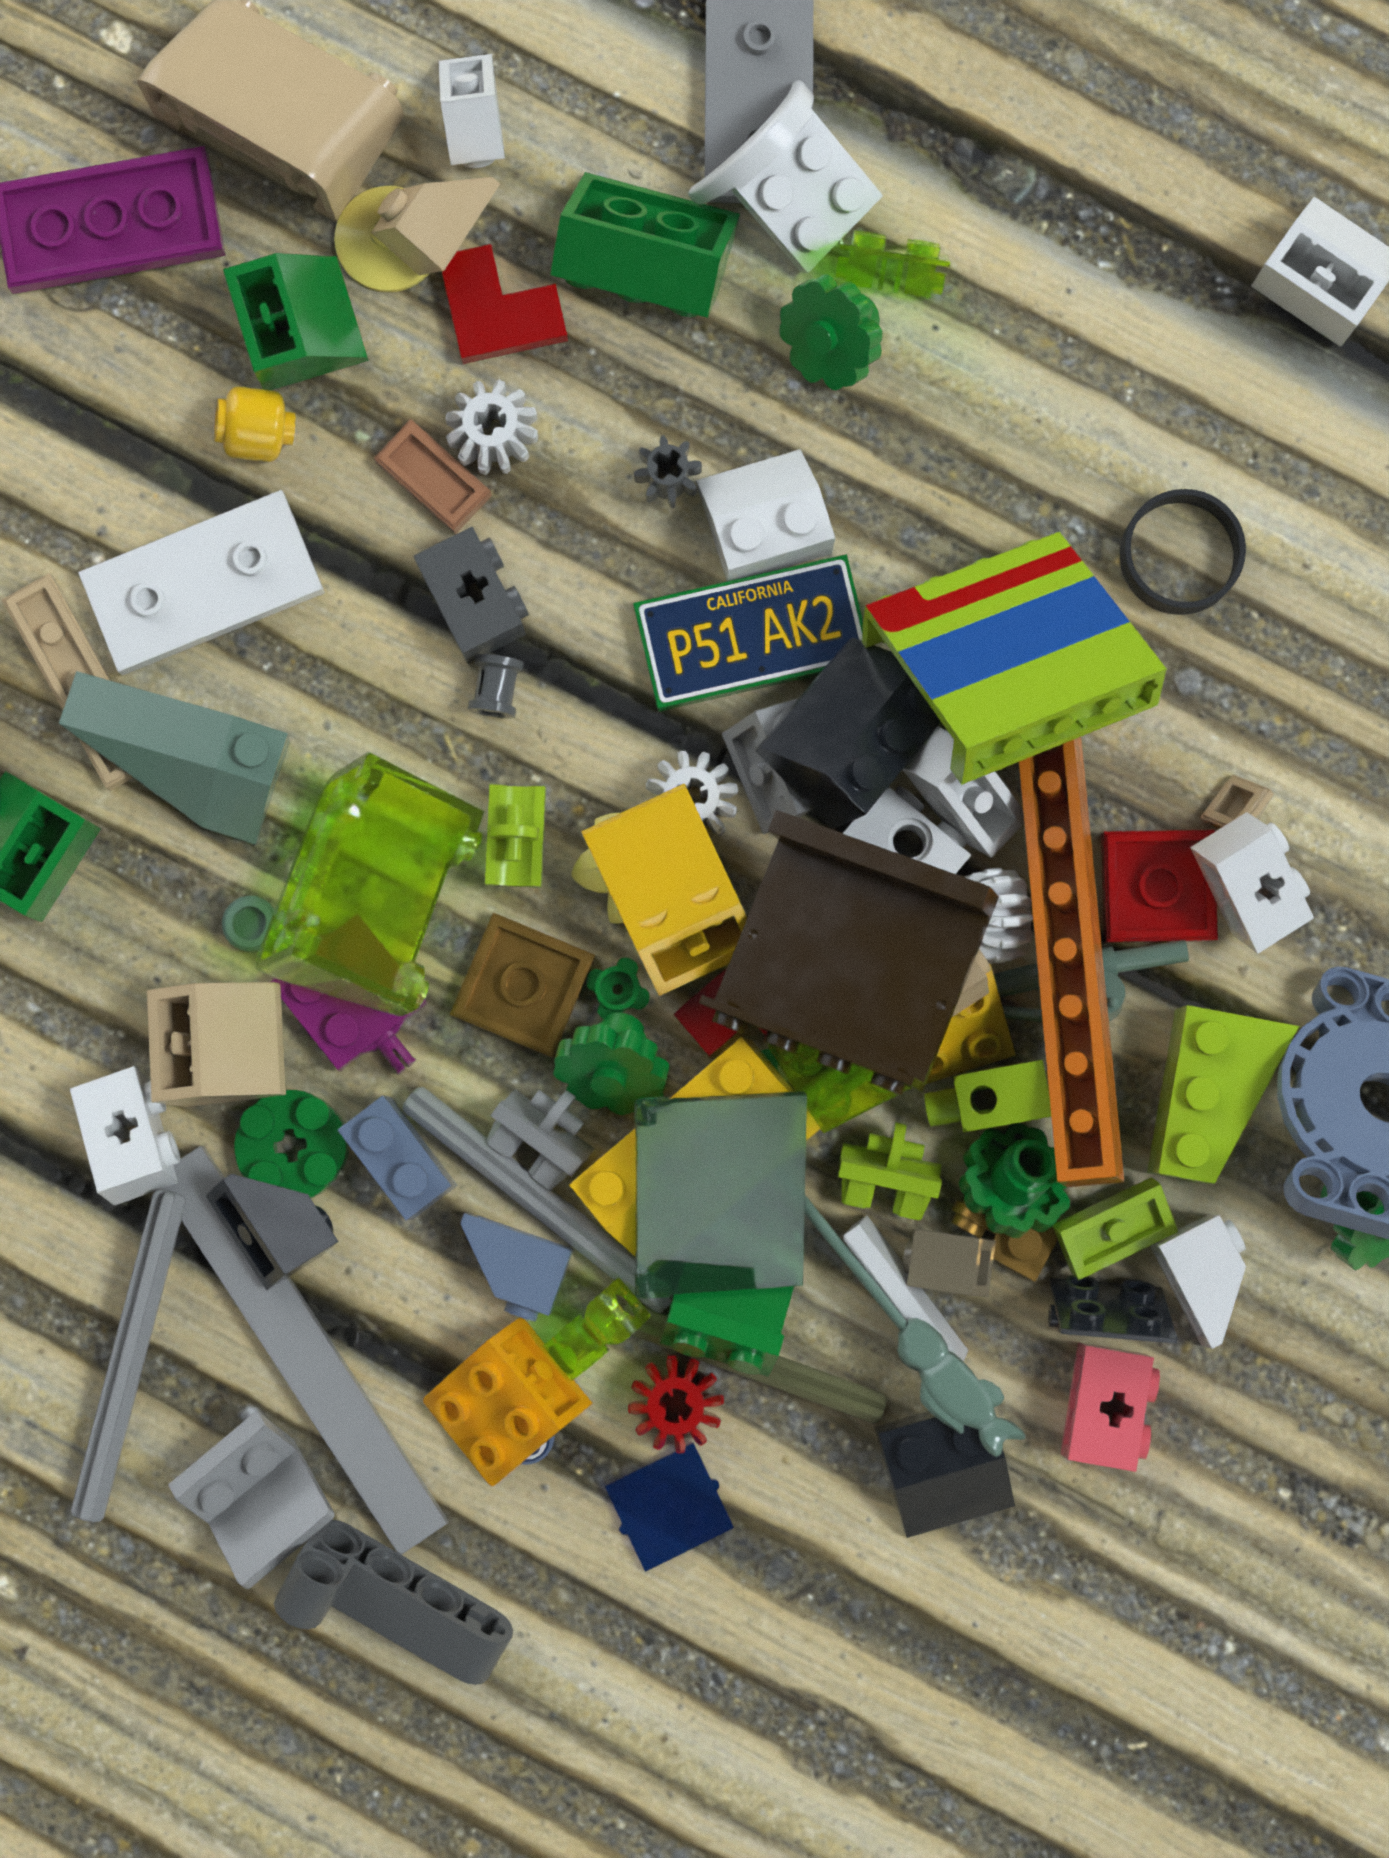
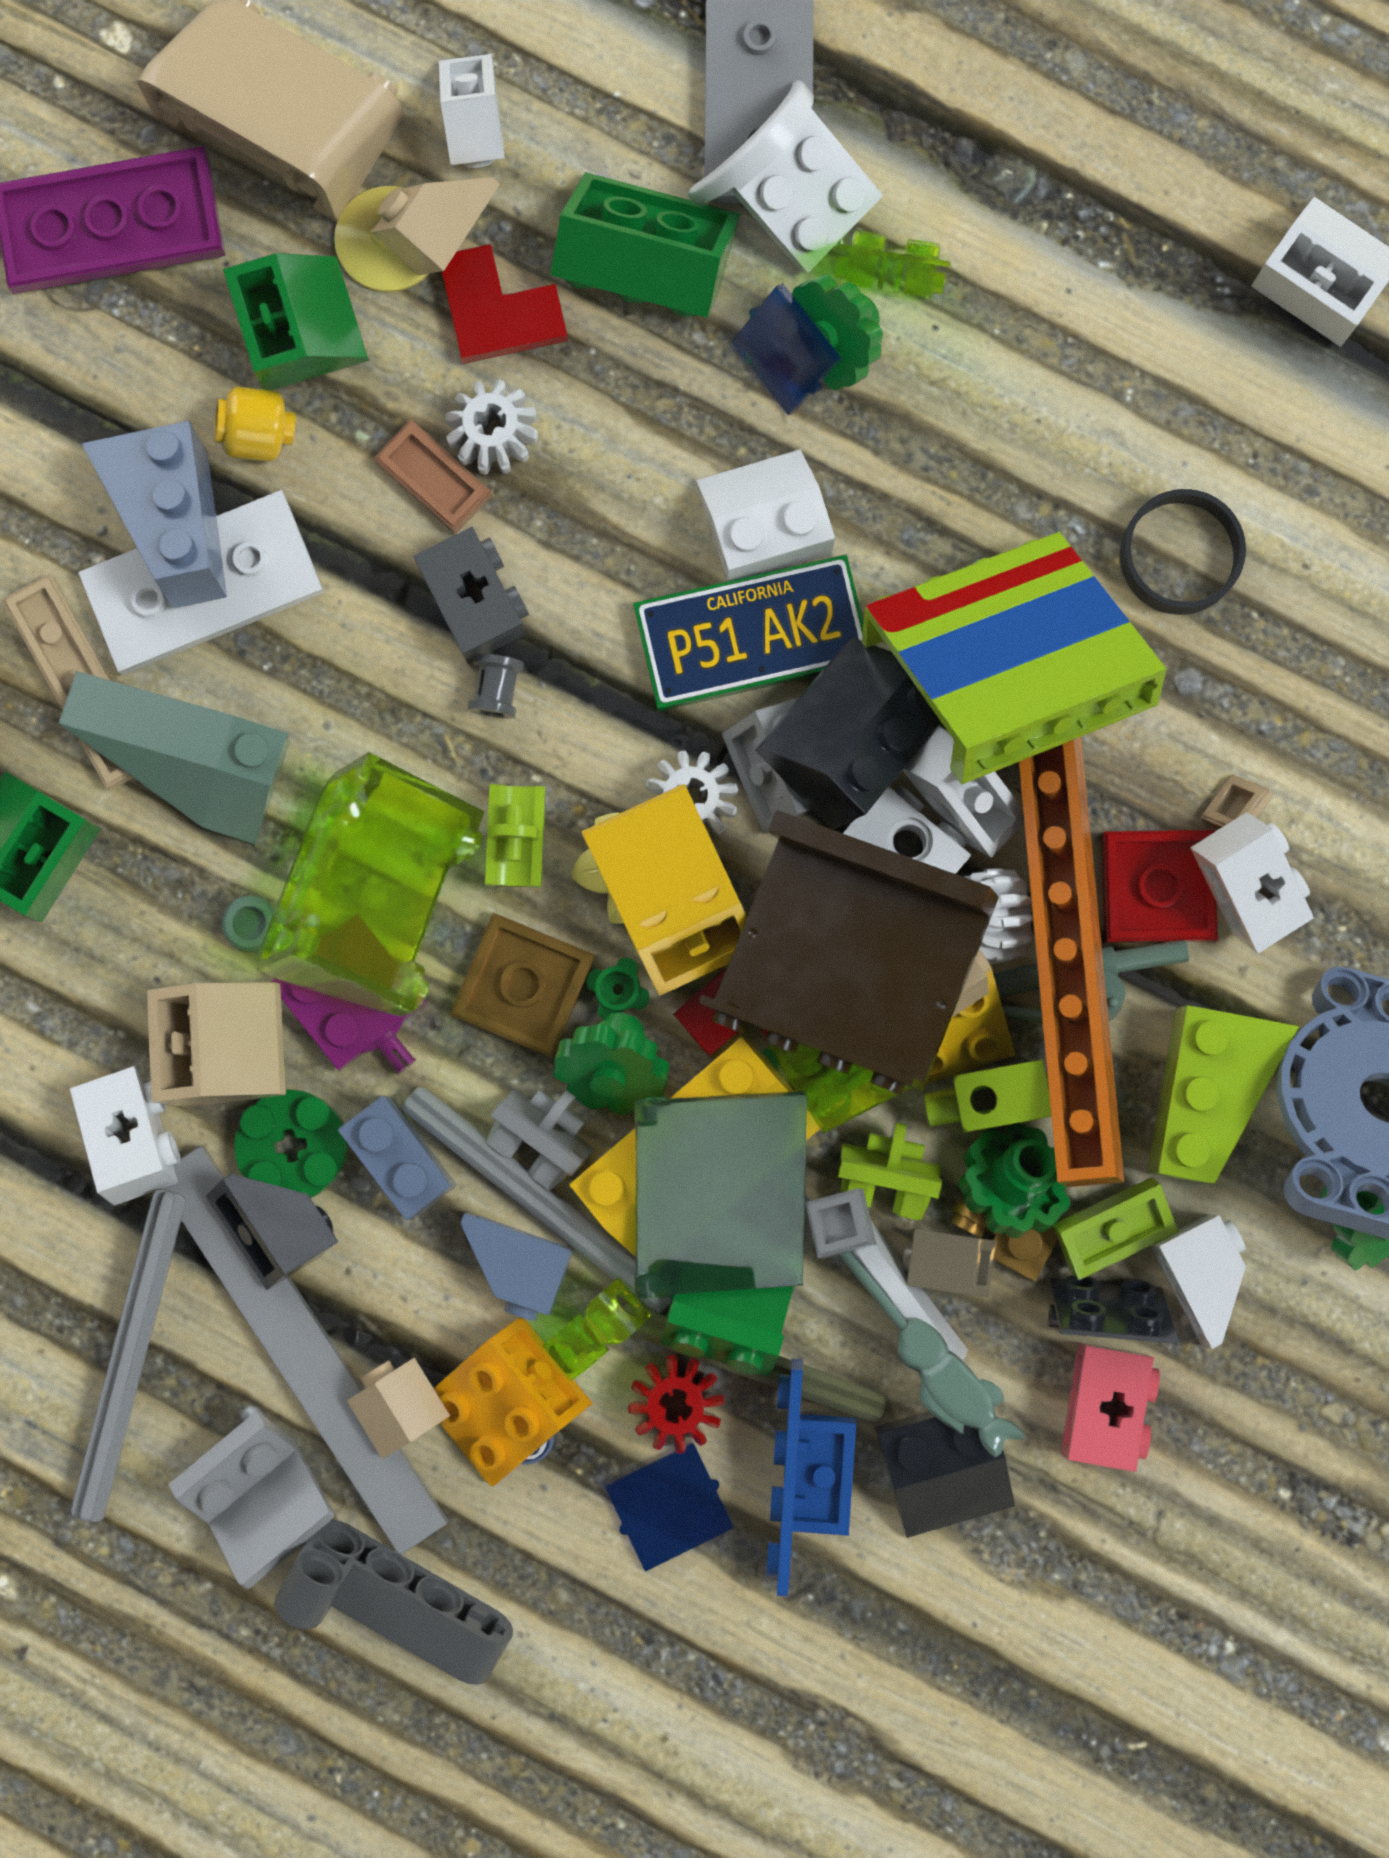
dark grey gear [634,435,702,509] -> none
none -> sand blue wedge [81,421,227,609]
none -> tan brick [347,1357,450,1459]
none -> clear blue piece [731,283,841,415]
none -> blue bracket [766,1358,856,1597]
none -> light grey tile [805,1188,877,1259]

